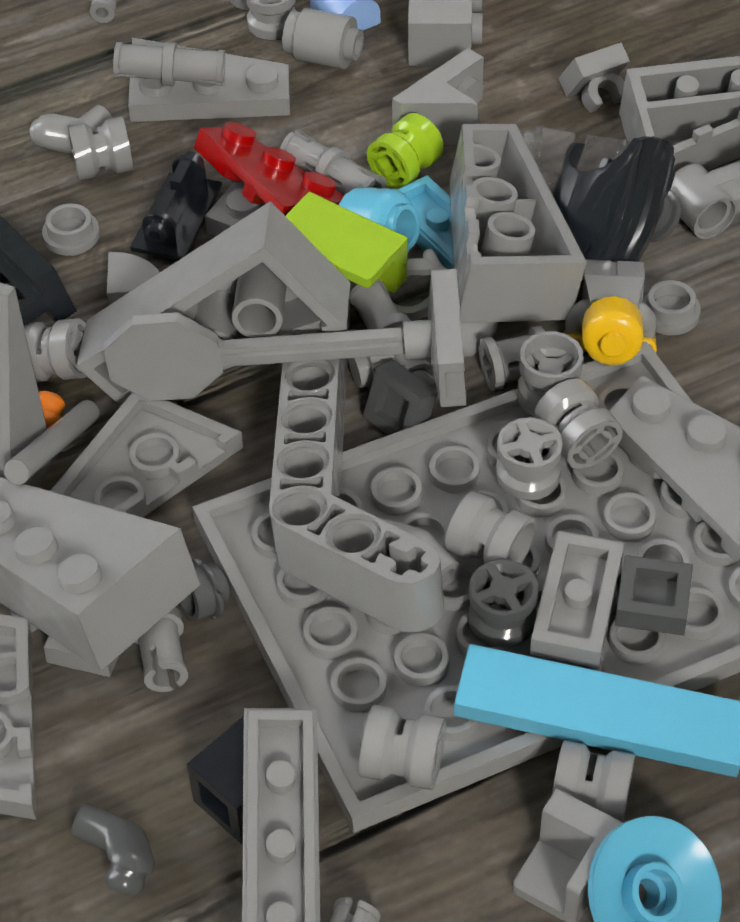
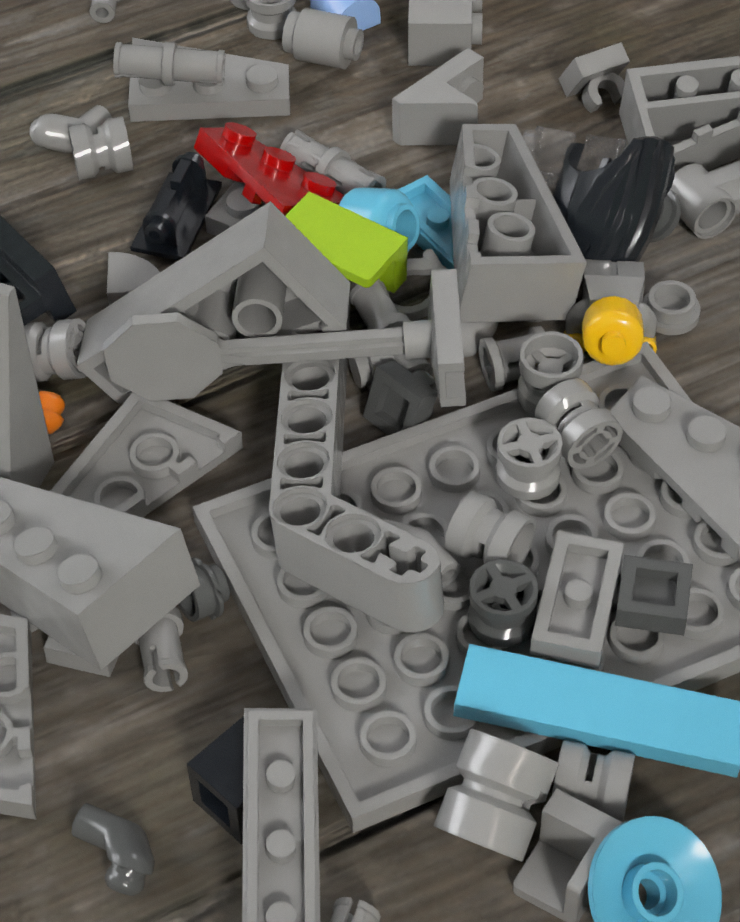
light grey bar [4,400,100,485] -> none
light grey plate [42,203,100,256] -> none
light grey wheel [359,705,446,790] -> none
lime wheel [367,113,444,189] -> none
none -> light grey wheel [433,729,559,862]

